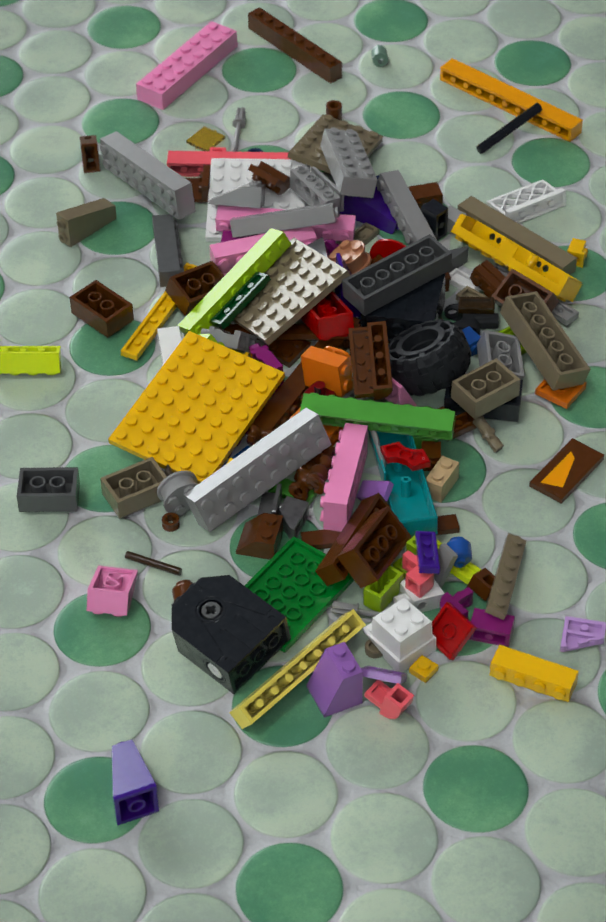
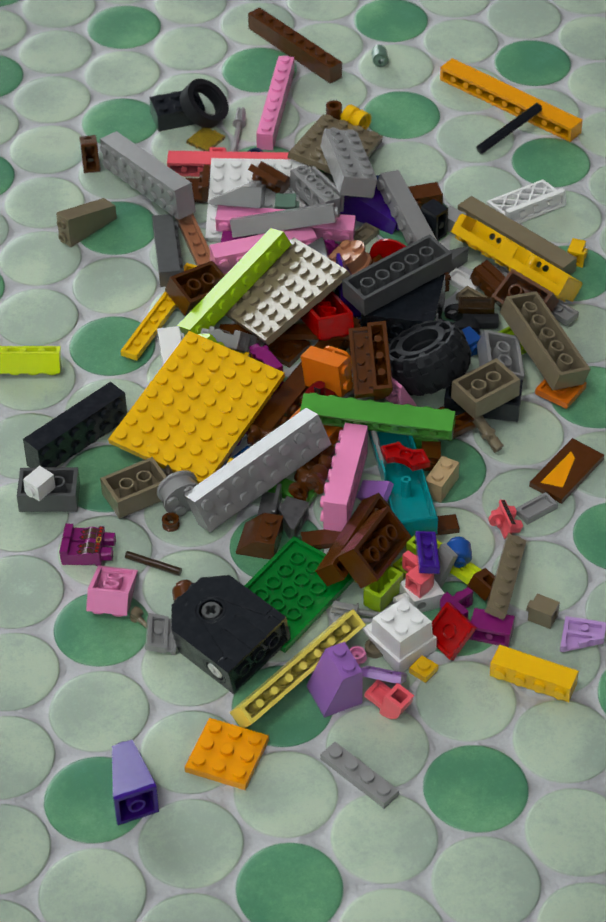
reddish brown brick [70,280,134,338] -> none
bright pink brick [136,21,237,110] -> none
dark green plate [210,271,271,329] -> none
none -> black brick [23,382,127,468]
none -> white brick [23,466,56,501]
none -> magenta hips [59,523,116,566]
none -> dark tan hand [130,606,147,628]
none -> light grey plate [145,613,176,655]
none -> black brick [149,91,205,132]
none -> nougat plate [175,213,210,266]
none -> black tyre [180,78,229,128]
none -> light orange plate [185,718,269,790]
none -> bright pink brick [256,56,294,151]
none -> sand green brick [275,193,300,210]
none -> light grey plate [320,742,399,808]
none -> yellow wheel [341,104,372,130]
none -> bright pink plate [349,646,367,665]
none -> coral hips [488,499,523,539]
none -> light grey tile [516,492,558,525]
none -> dark tan brick [526,593,560,629]

